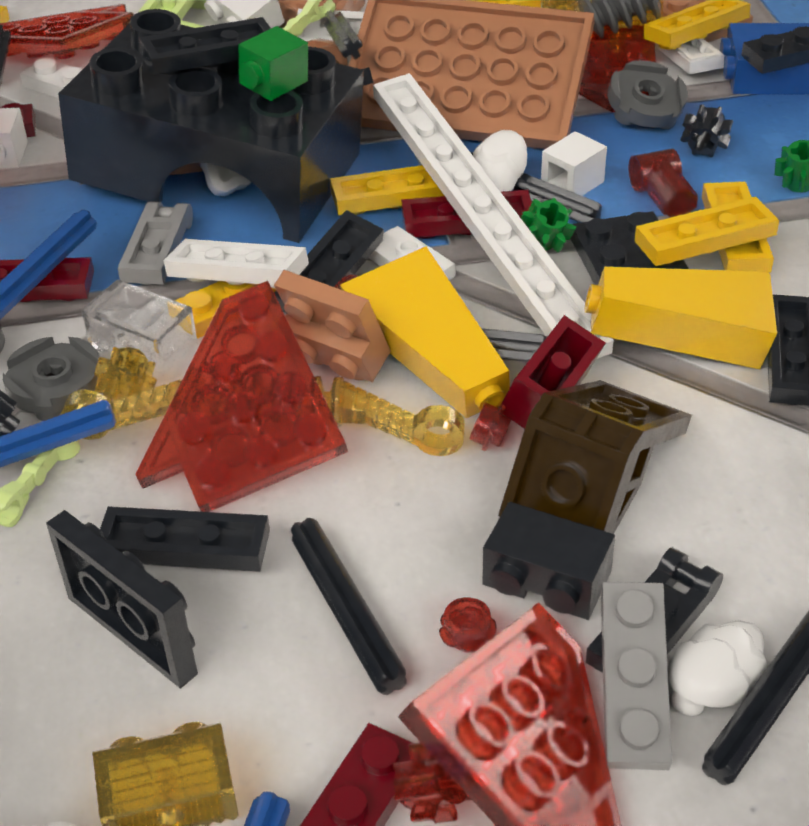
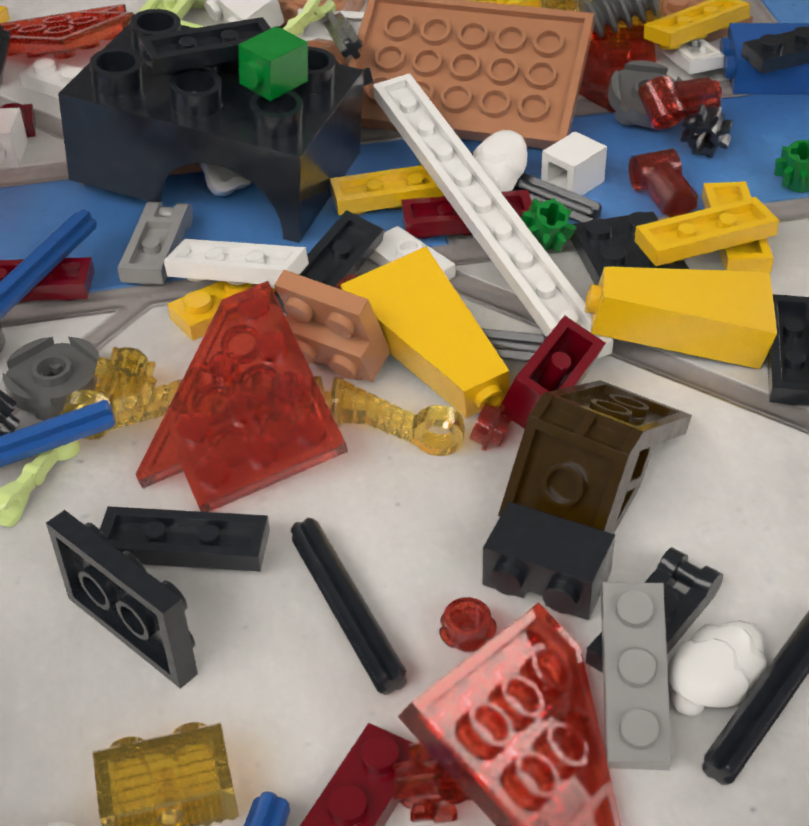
clear brick [81,279,198,376] -> none
none -> clear red piece [638,76,723,130]

